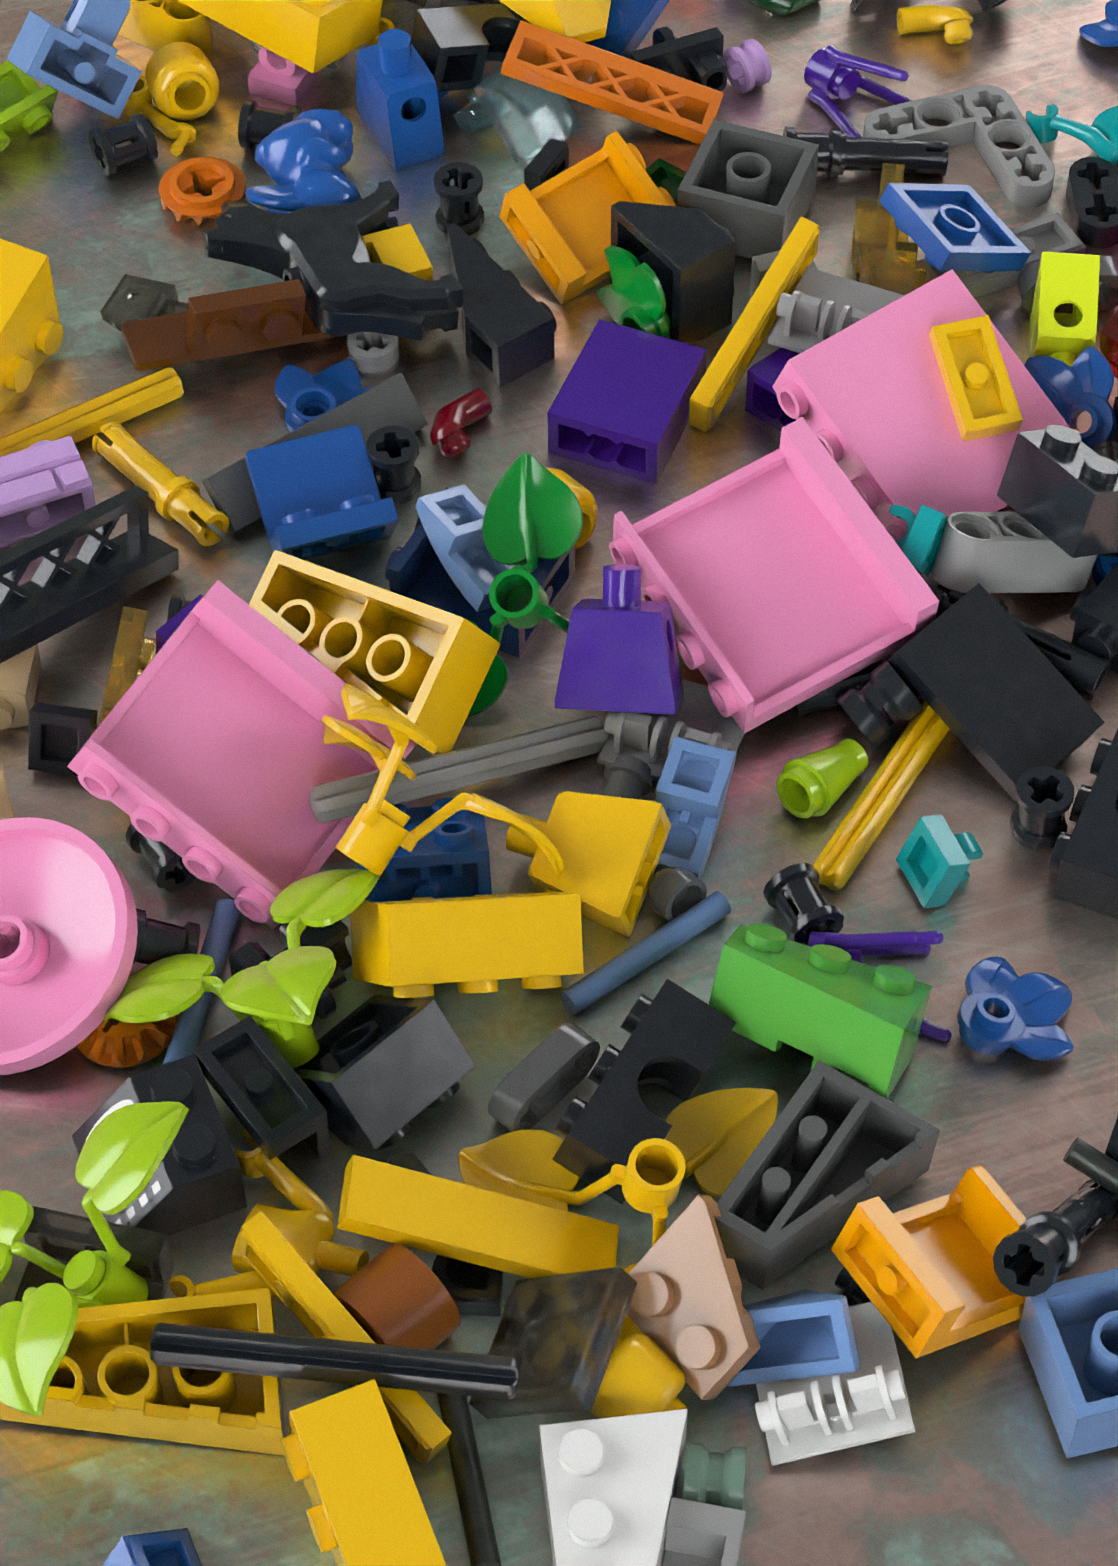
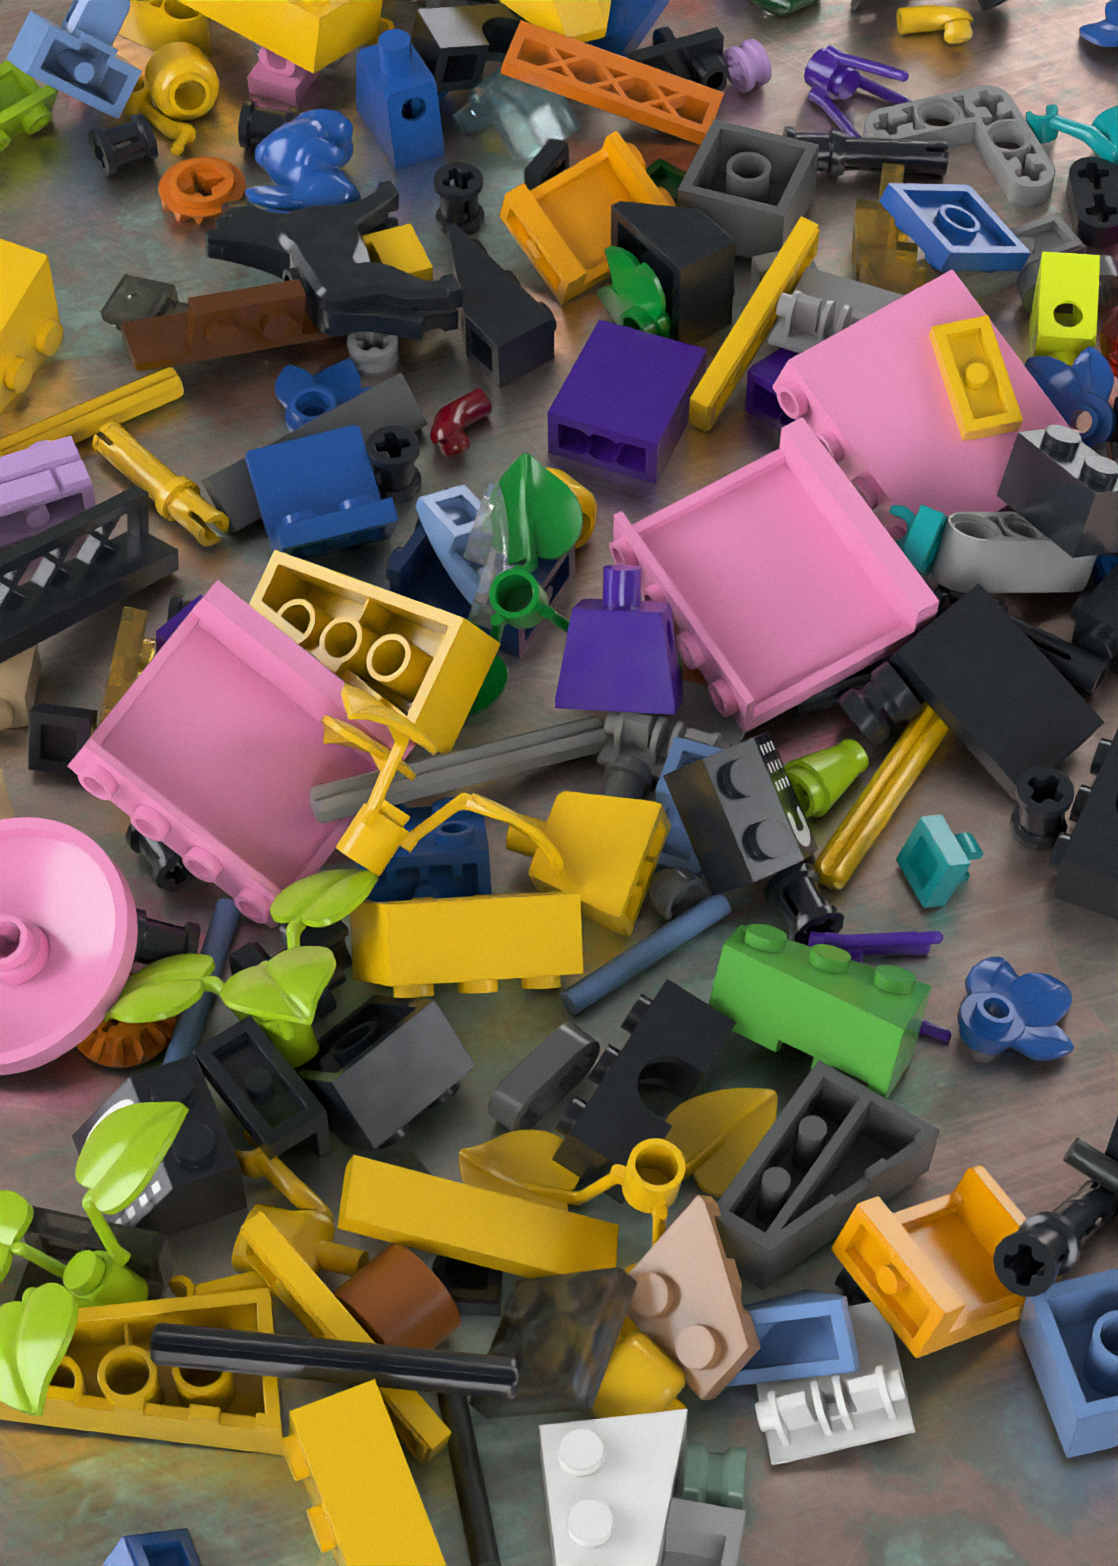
none -> clear slope [463,482,509,629]
none -> black slope [663,731,819,896]

